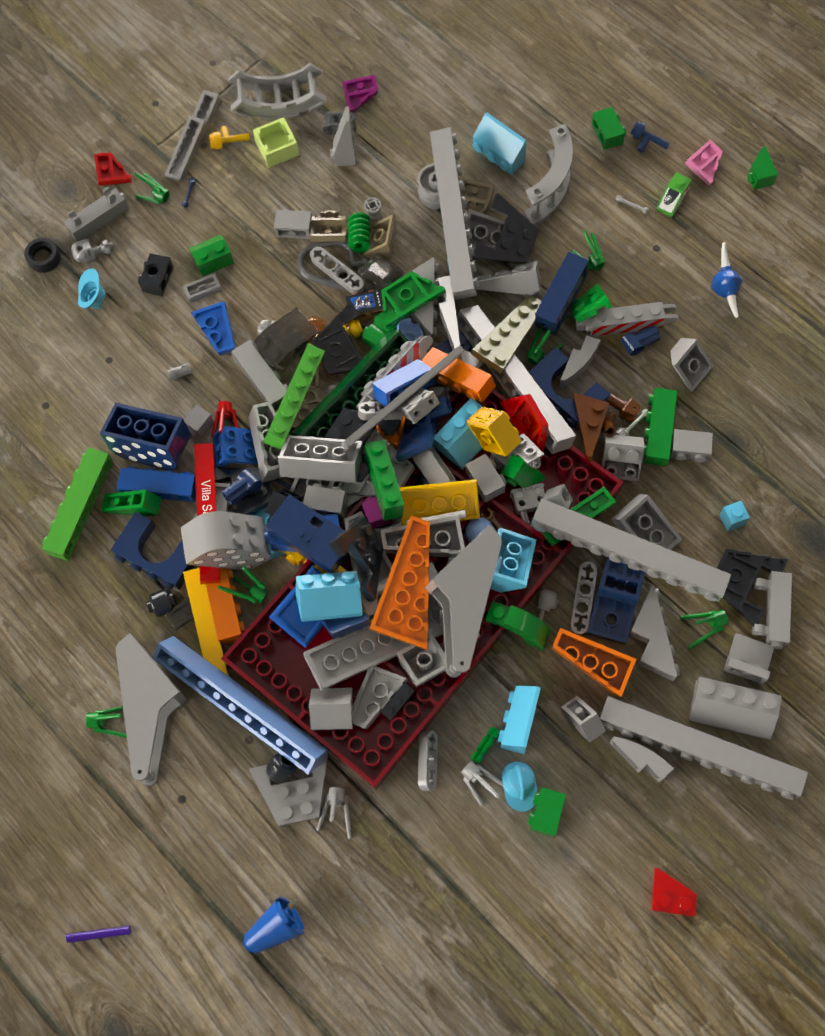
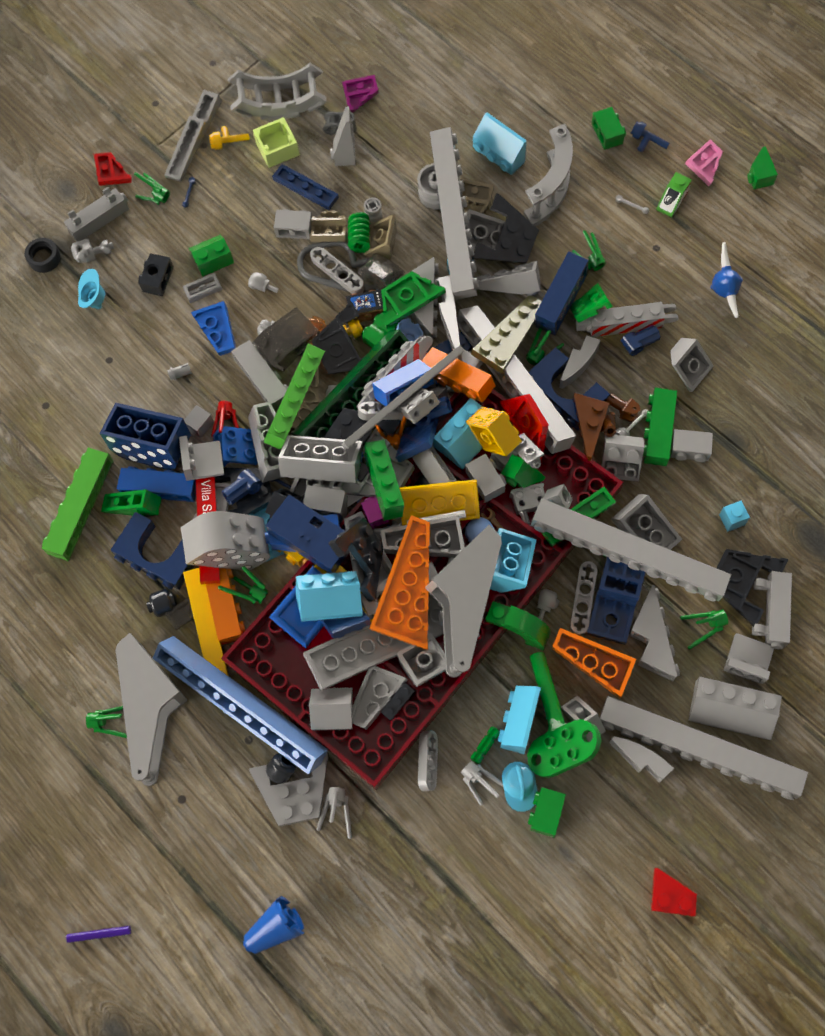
none -> light grey bracket [179,436,224,481]
none -> light grey piece [248,272,279,293]
none -> dark blue plate [272,164,339,210]
none -> green piece [527,652,601,778]

